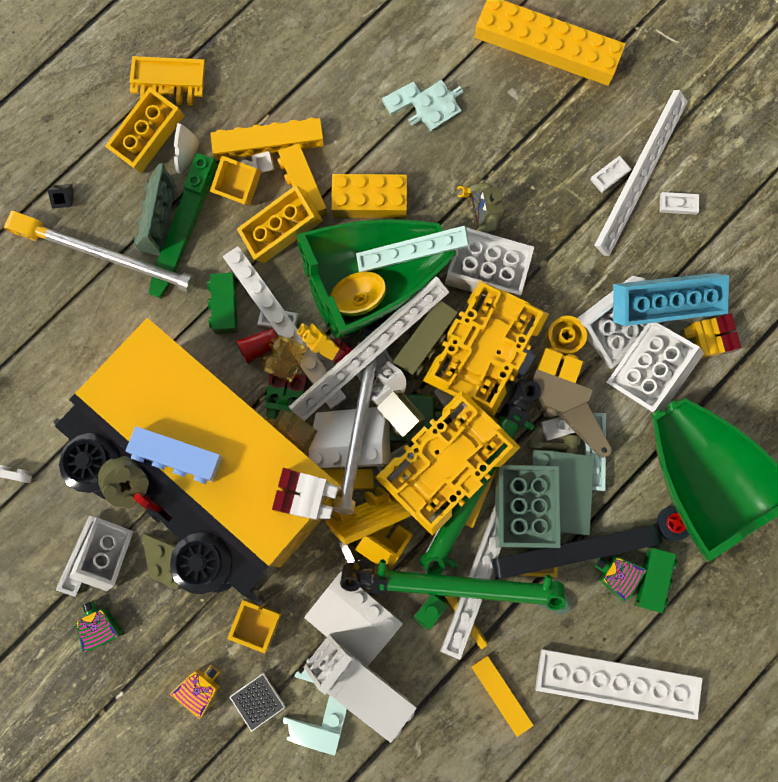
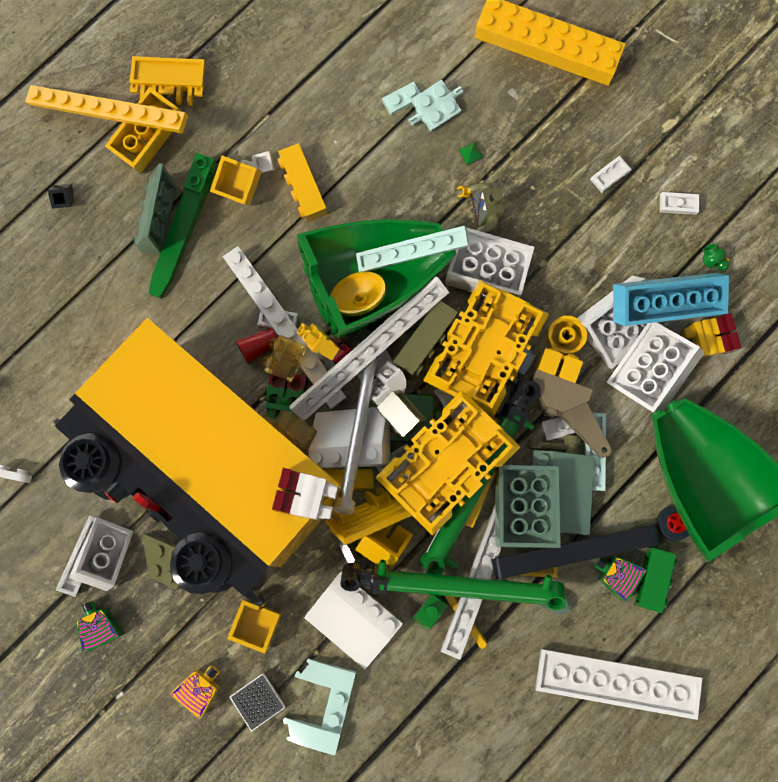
flat silver piece [3,211,195,293] -> none
olive brick [98,456,149,508] -> none
light blue brick [126,426,223,484] -> none
white brick [174,123,200,174] -> none
green brick [207,273,238,334] -> none
yellow brick [211,117,324,161] -> none
yellow brick [237,185,323,263] -> none
white brick [304,635,416,743] -> none
yellow brick [331,174,407,218] -> none
yellow tile [471,655,534,737] -> none
white plate [594,90,688,256] -> none
none -> yellow plate [25,85,189,134]
none -> green slope [459,142,483,165]
none -> green animal [702,243,730,271]

